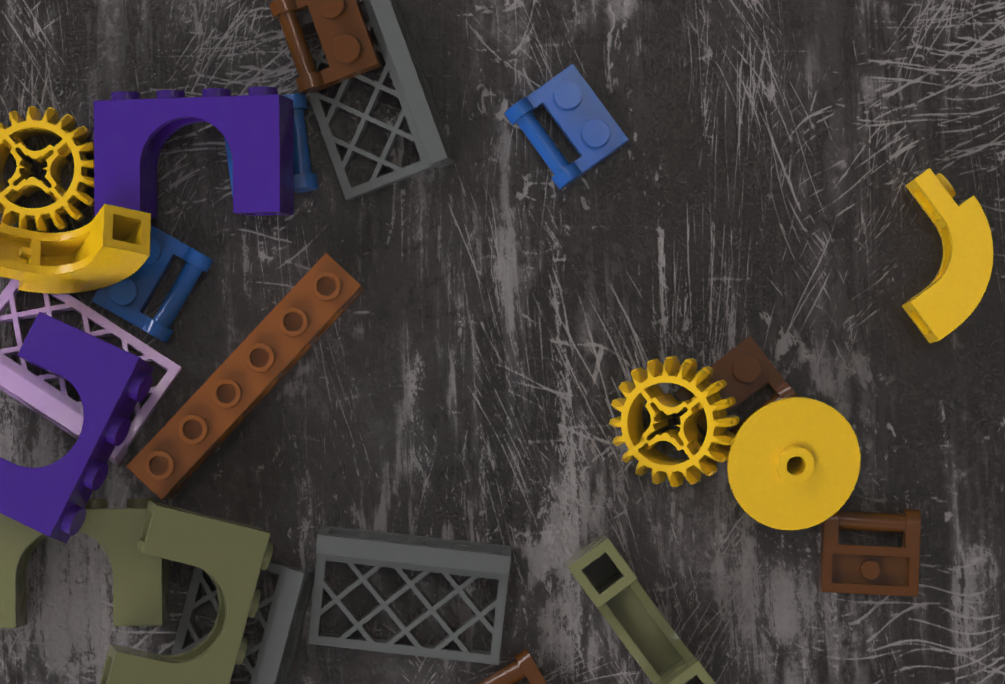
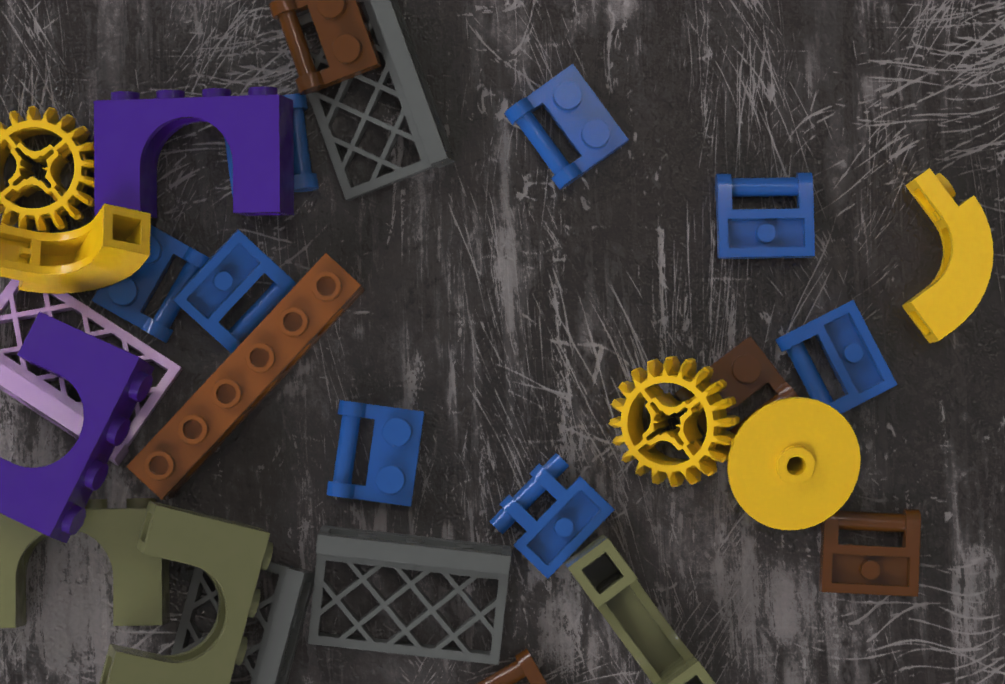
none -> blue plate [172,229,297,354]
none -> blue plate [326,400,425,507]
none -> blue plate [489,453,615,579]
none -> blue plate [715,172,815,259]
none -> blue plate [775,300,898,414]

